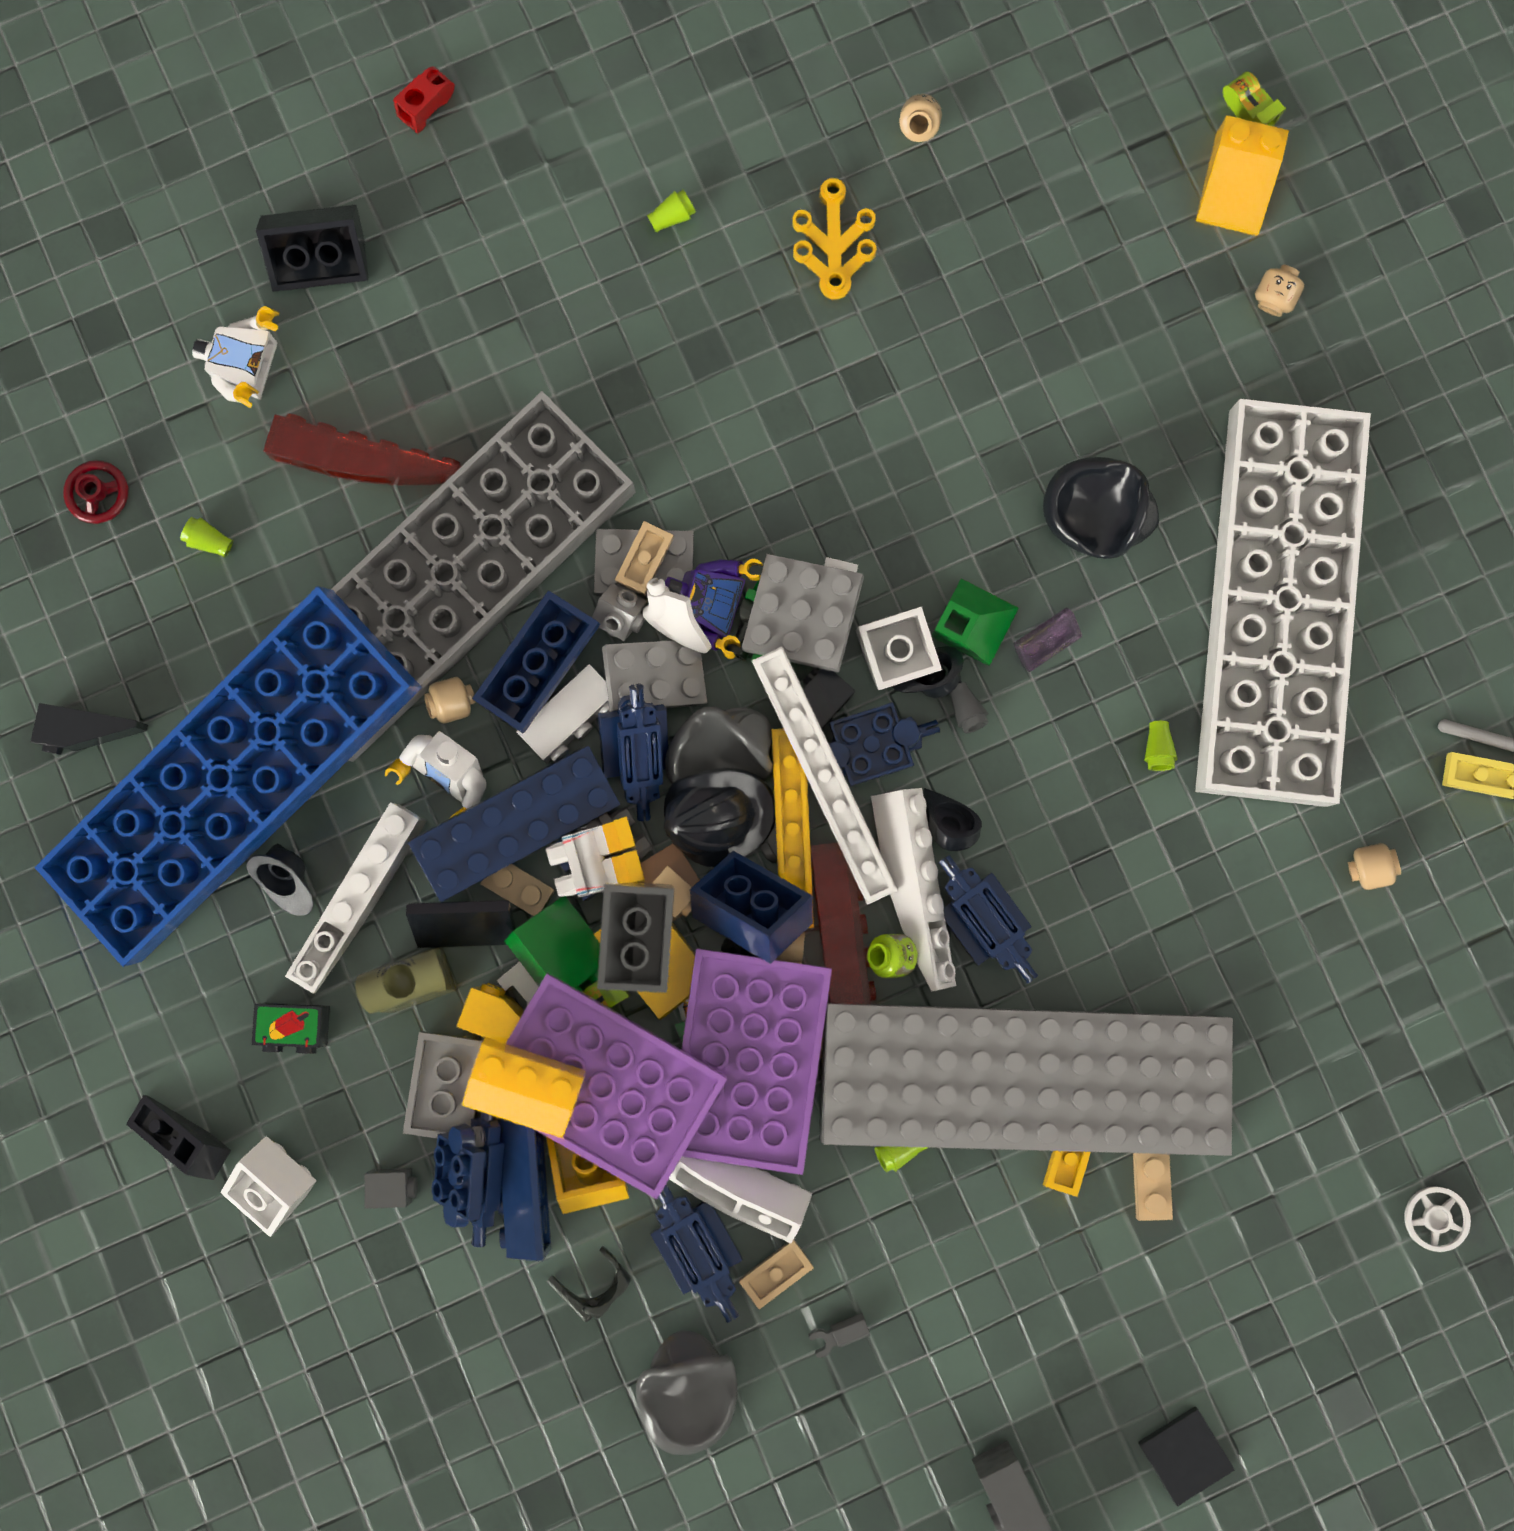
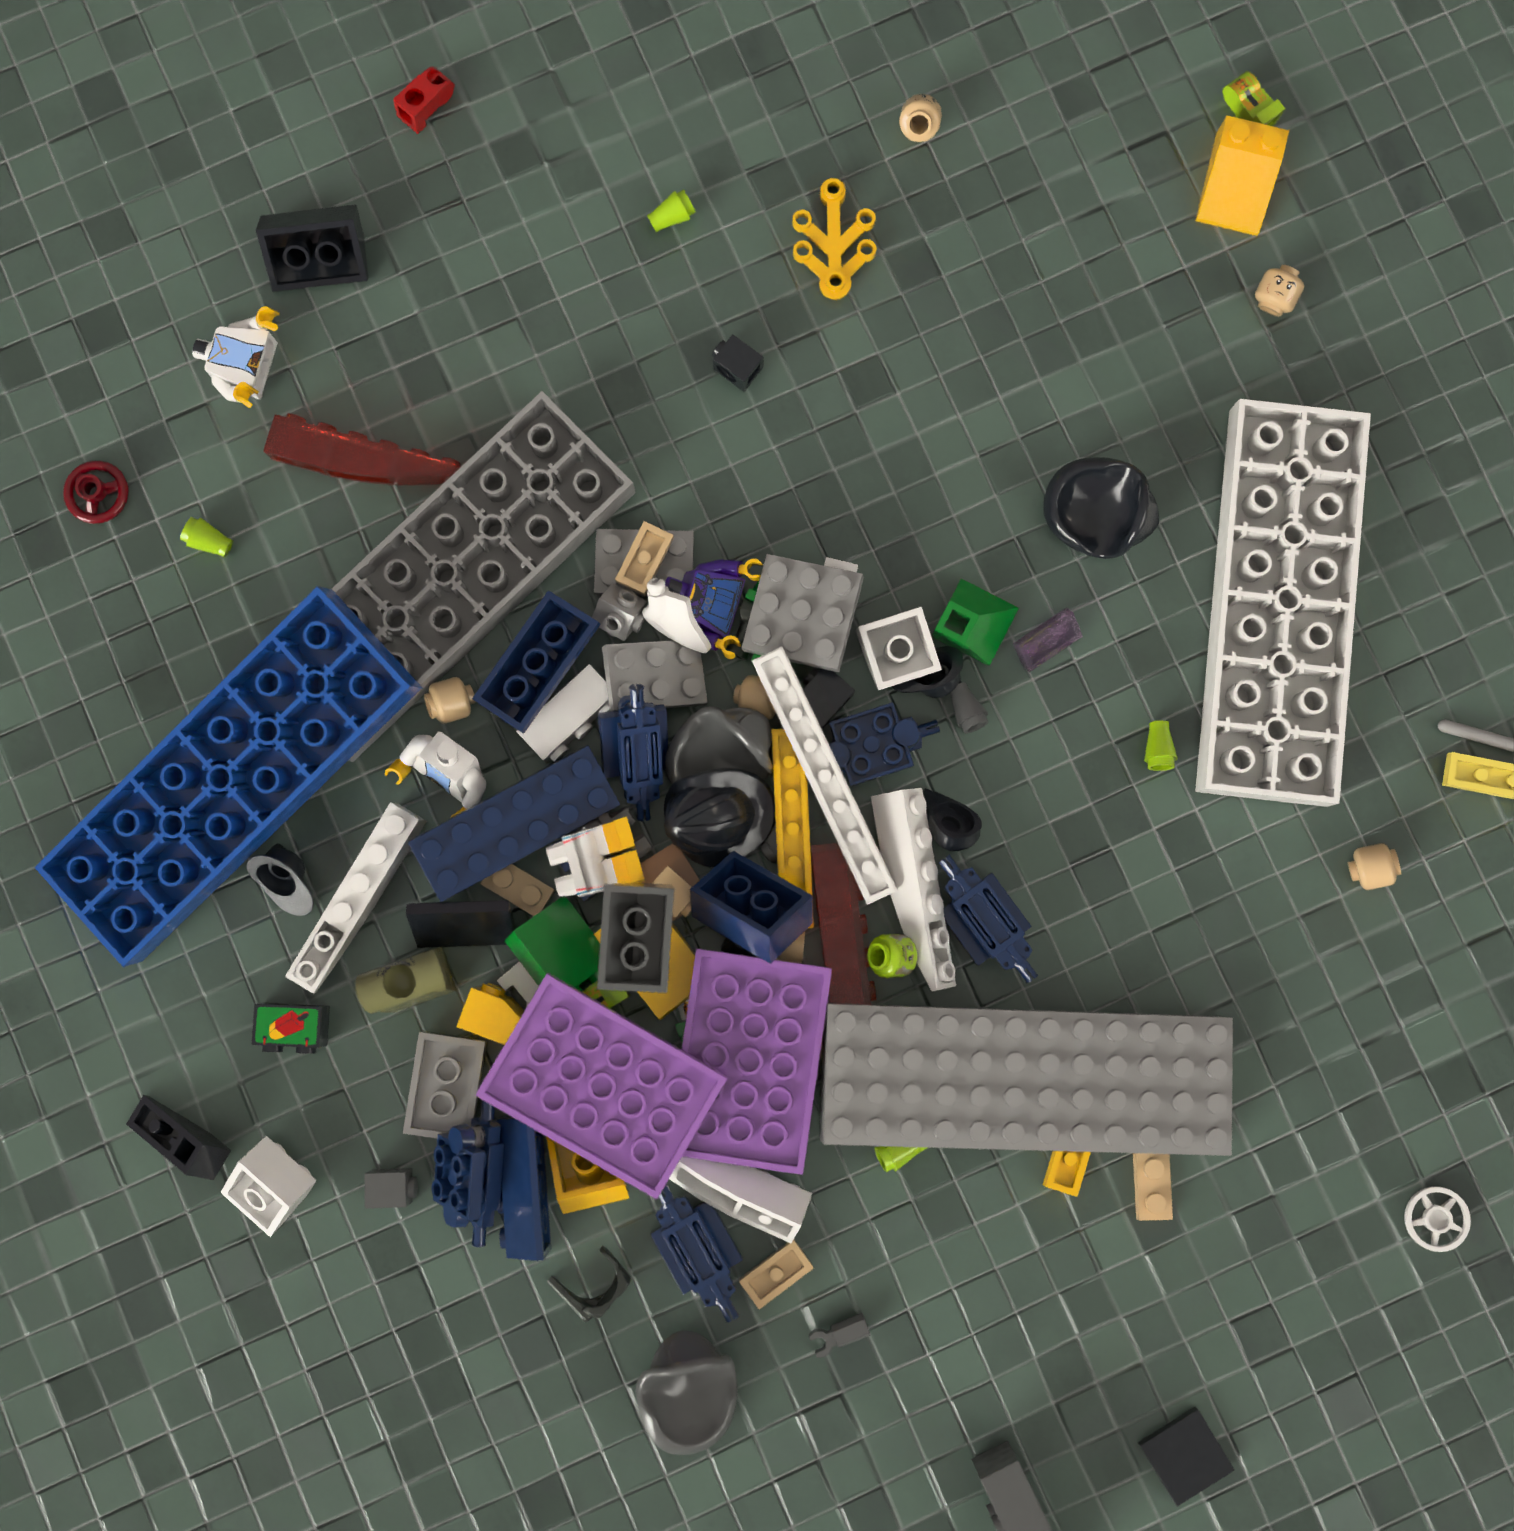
black slope [30,703,148,755] -> none
yellow slope [462,1037,586,1138] -> none
none -> black brick [712,334,764,392]
none -> tan head [734,675,776,720]

